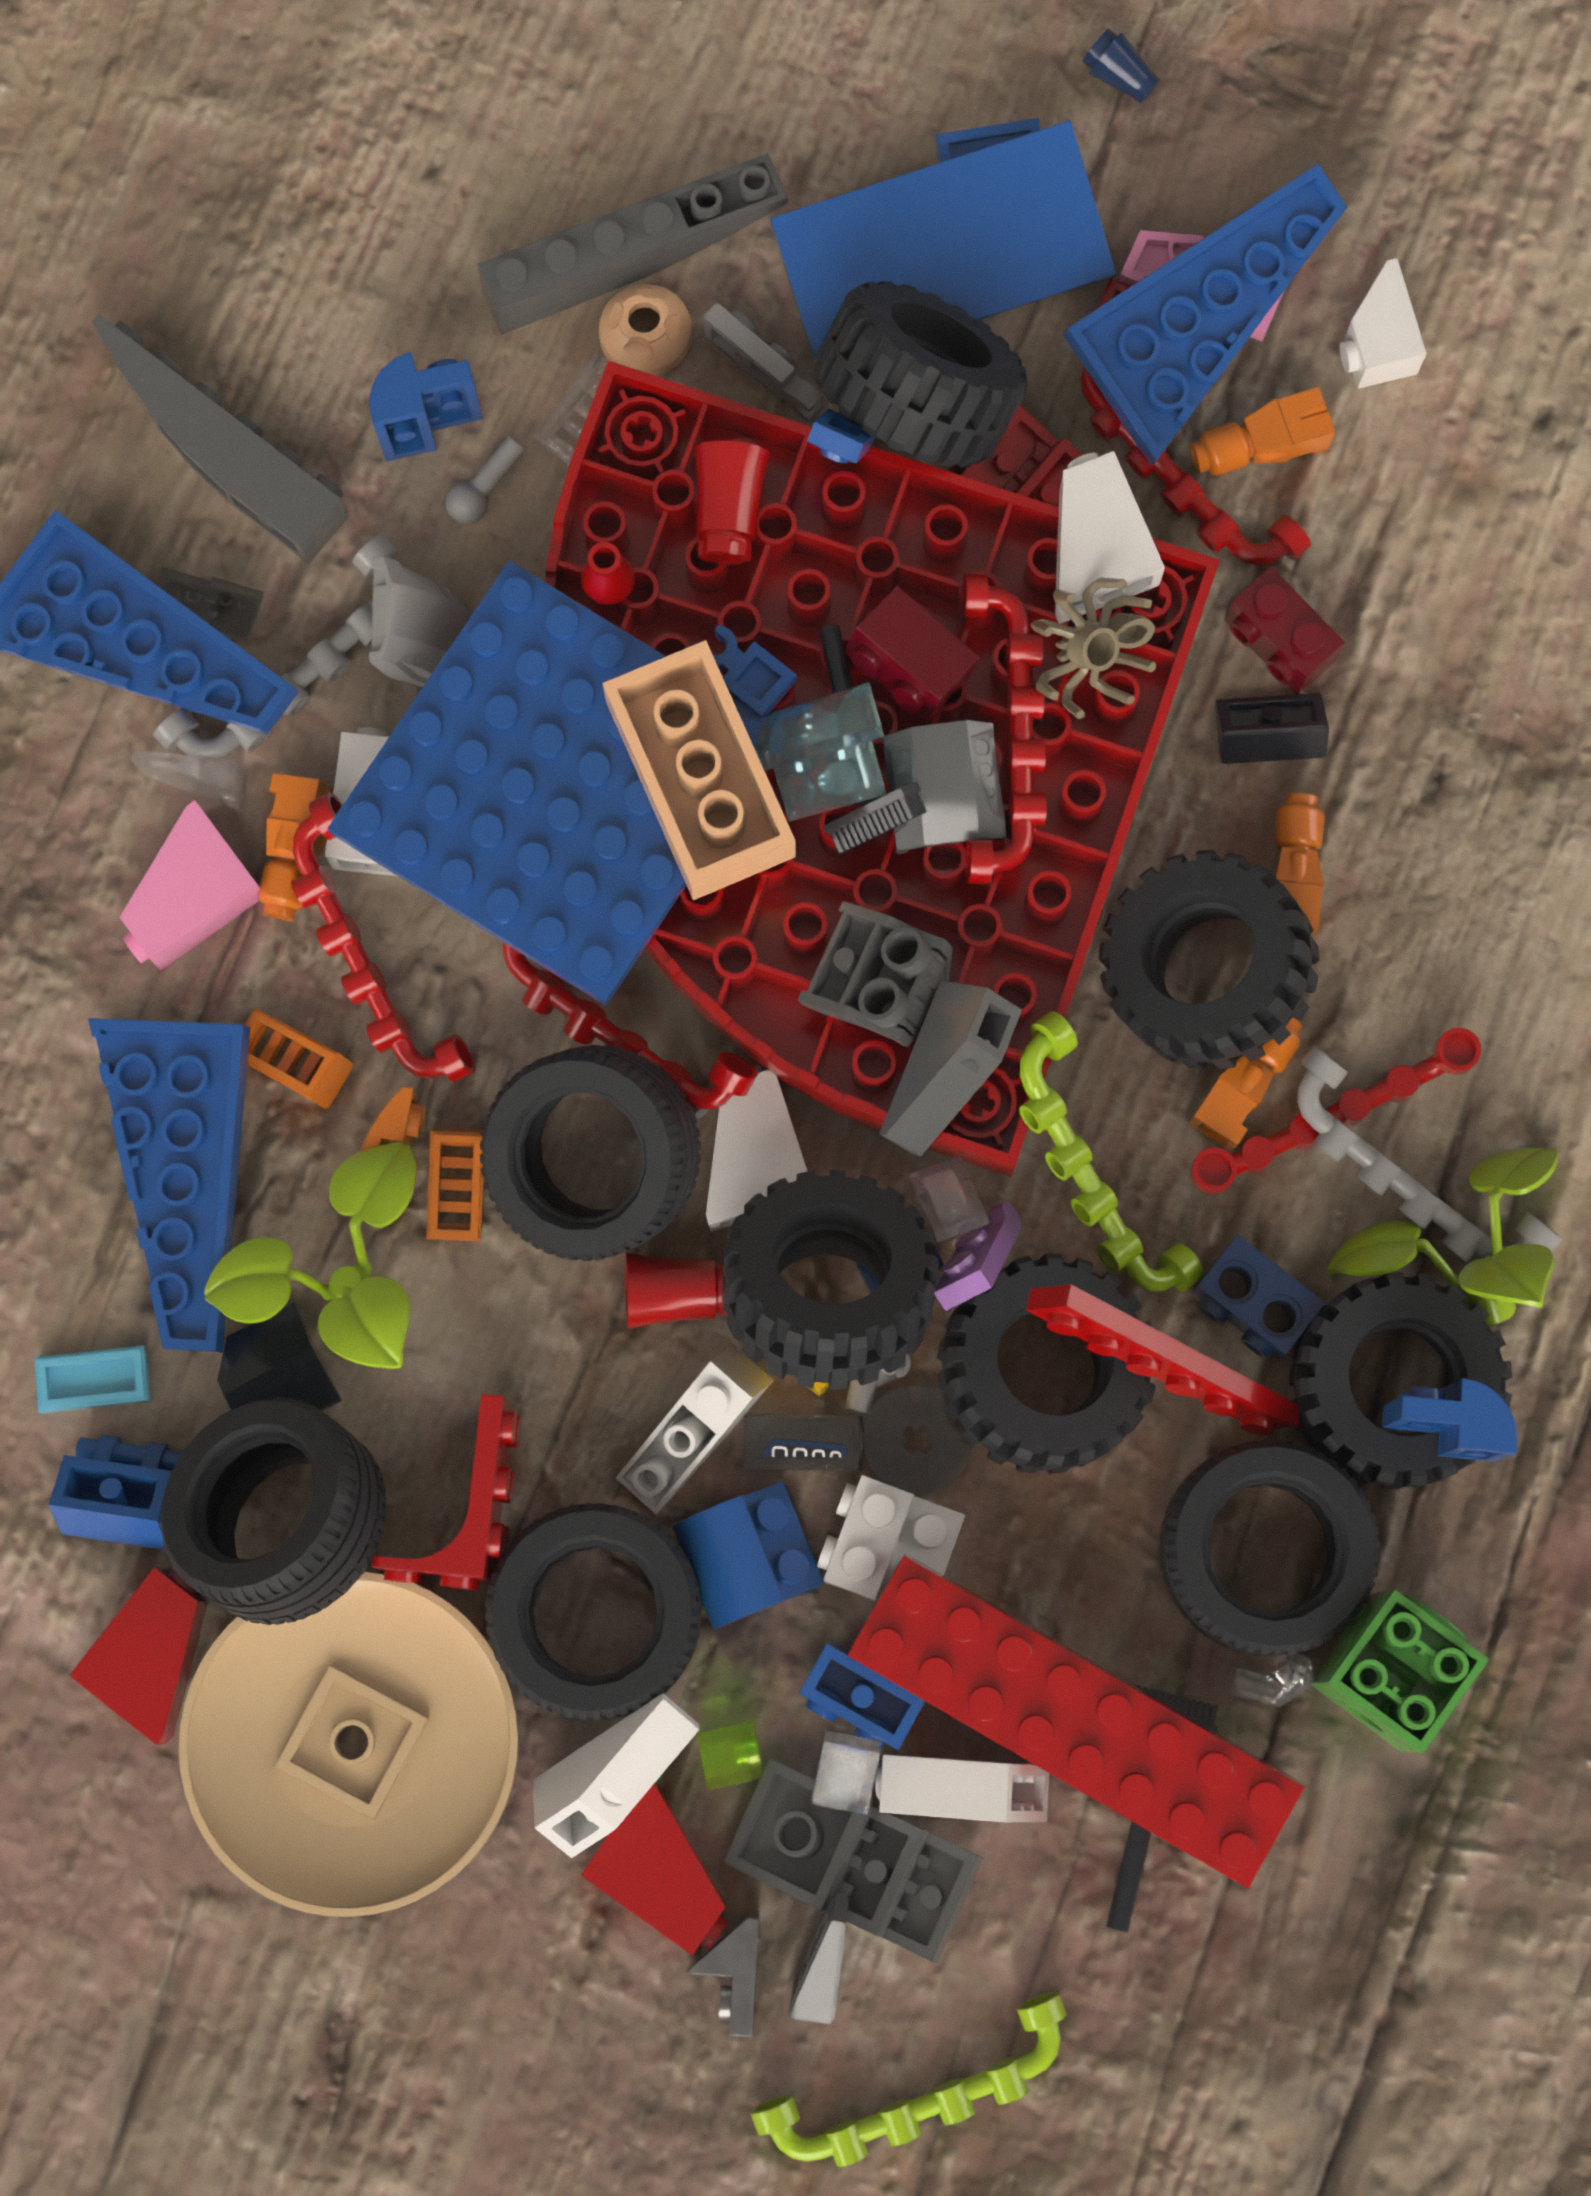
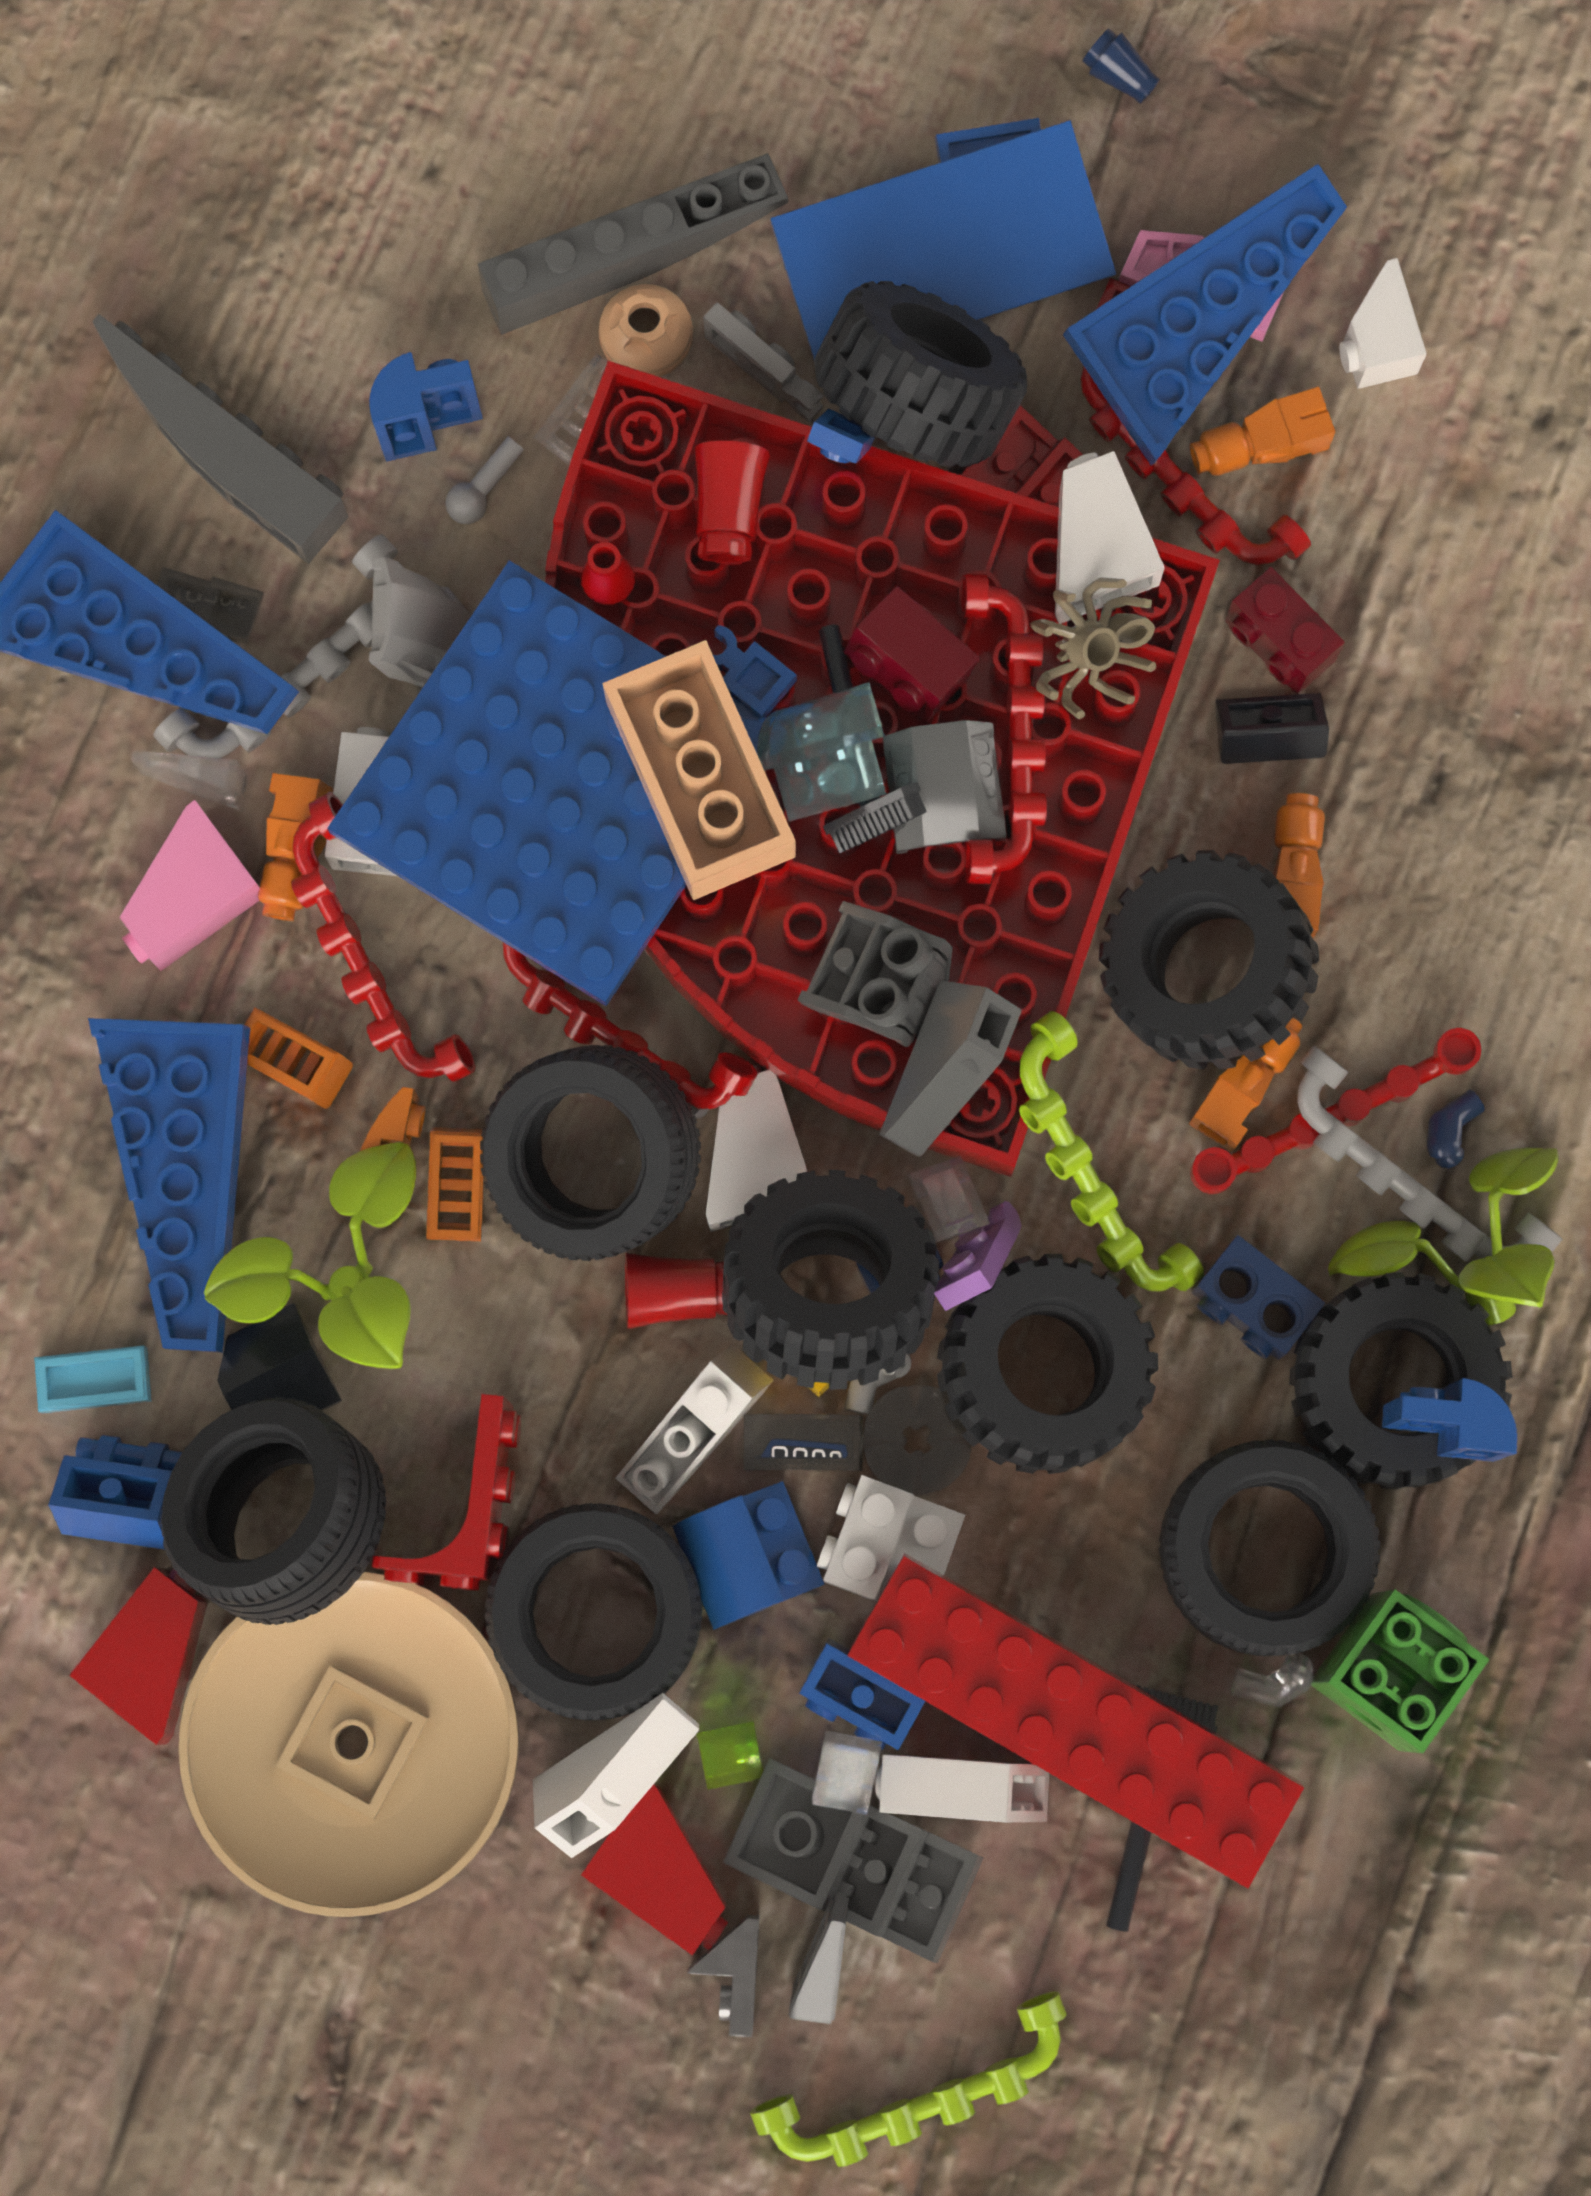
red plate [1026,1284,1300,1435] -> none
none -> dark blue arm [1426,1089,1485,1168]

